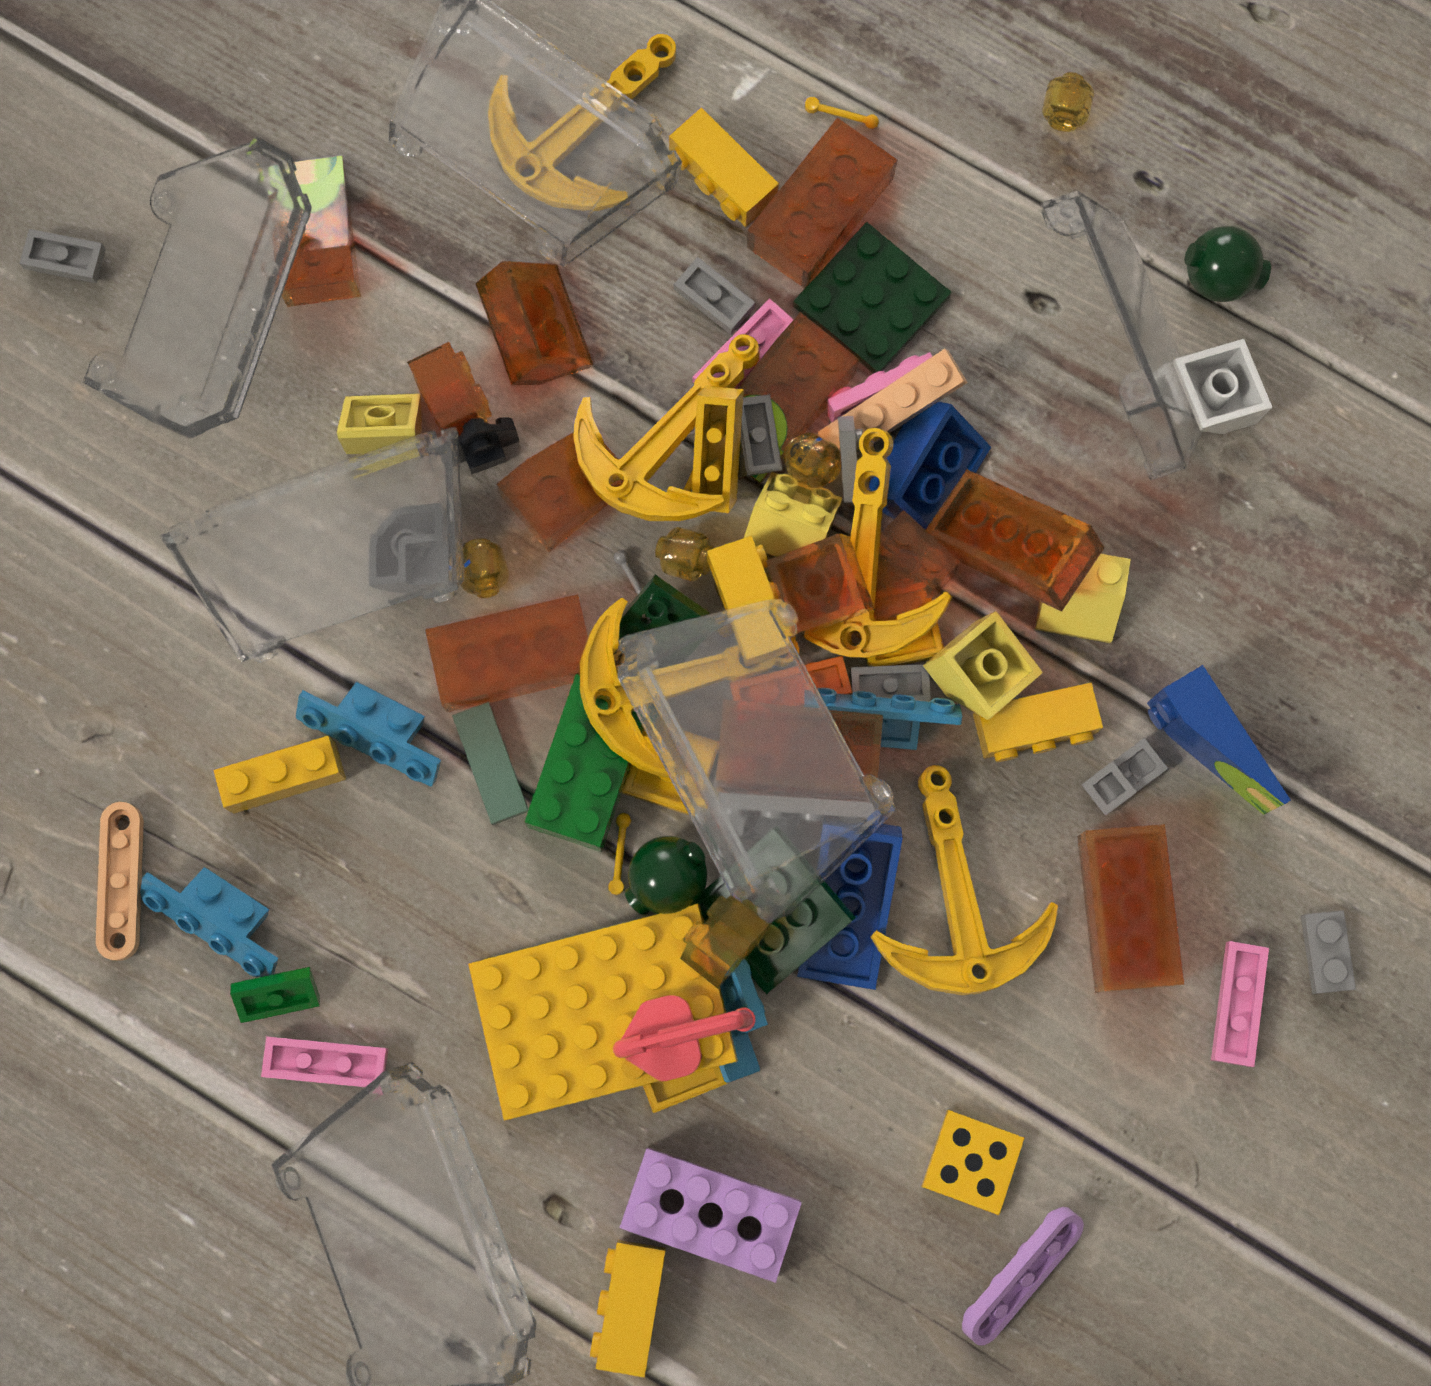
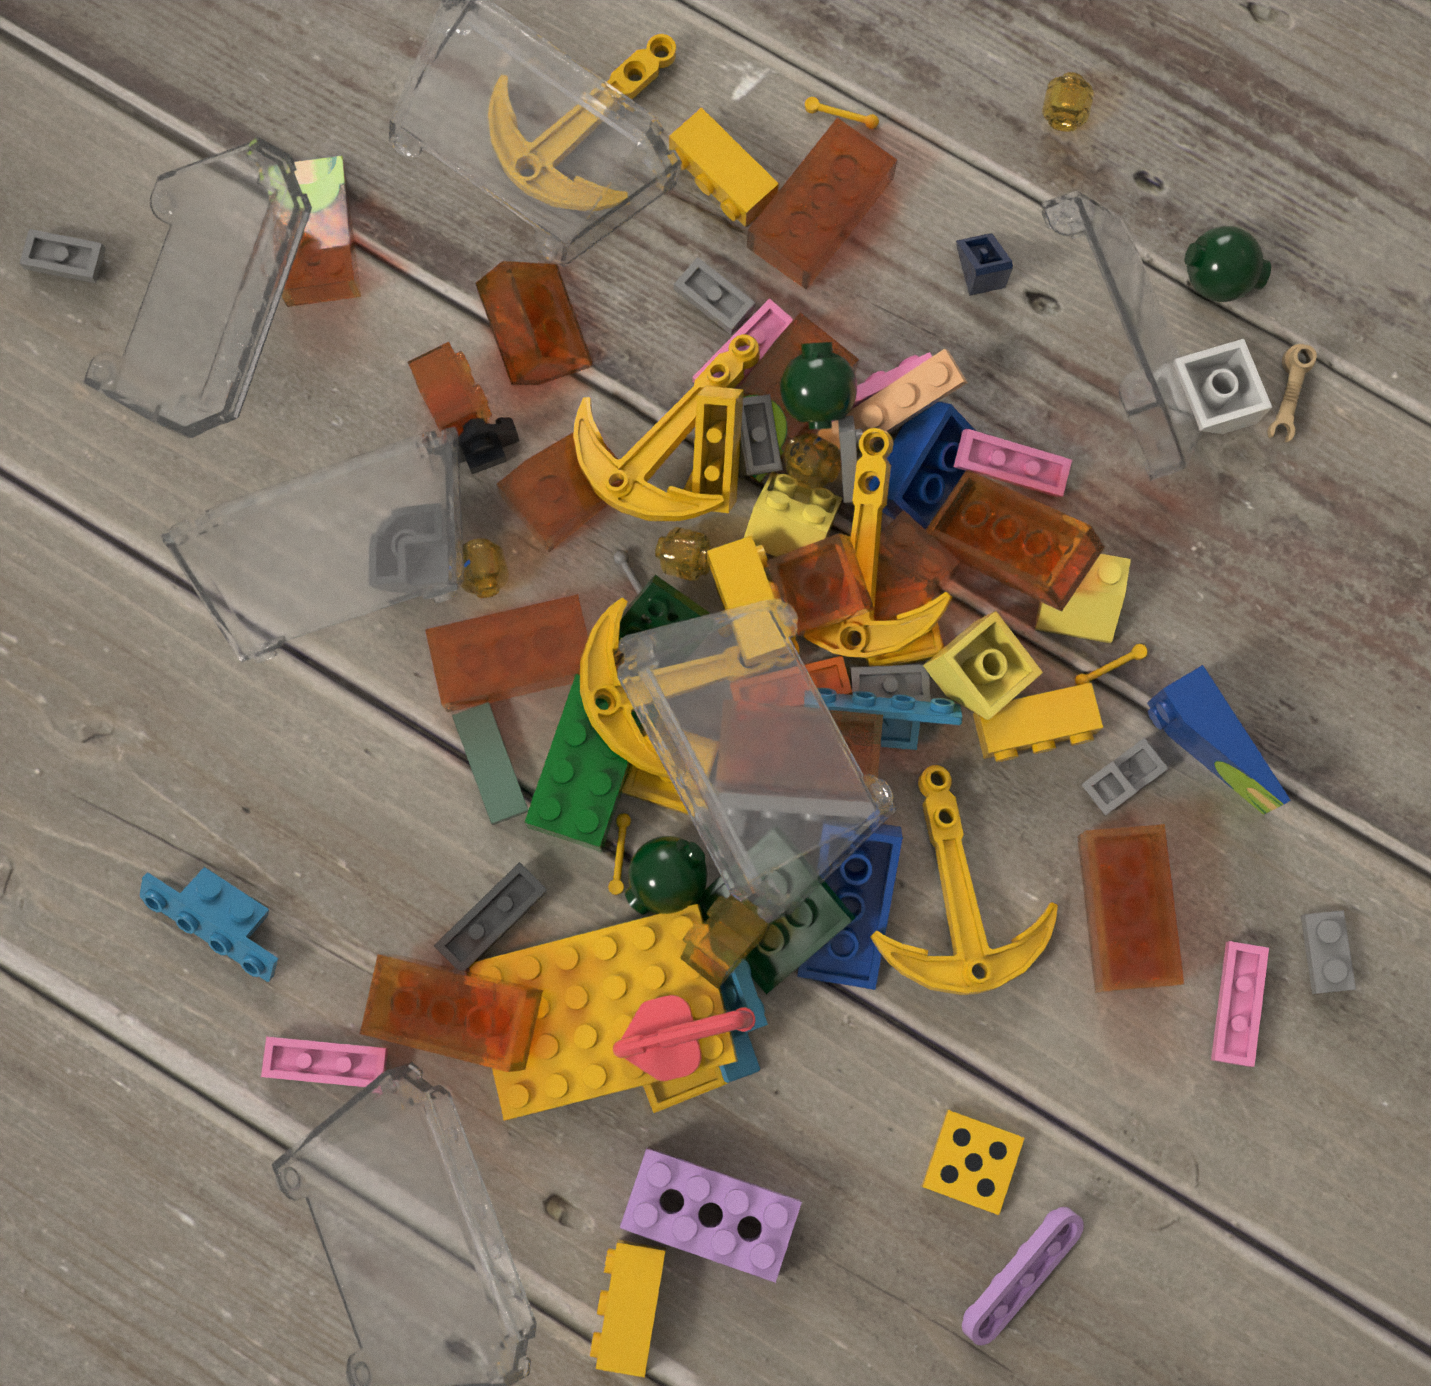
light nougat plate [96,802,144,961] -> none
yellow brick [213,736,346,814] -> none
green plate [230,967,320,1023] -> none
dark azure bracket [296,682,441,787] -> none
light yellow slope [337,394,422,454] -> none
dark green plate [793,222,952,374] -> none
none -> clear orange brick [360,954,543,1072]
none -> dark grey plate [434,862,548,975]
none -> dark green brick [780,342,857,429]
none -> bright pink plate [954,429,1072,497]
none -> dark blue slope [956,233,1013,296]
none -> yellow hinge [1075,644,1147,686]
none -> tan brick [1267,344,1317,442]

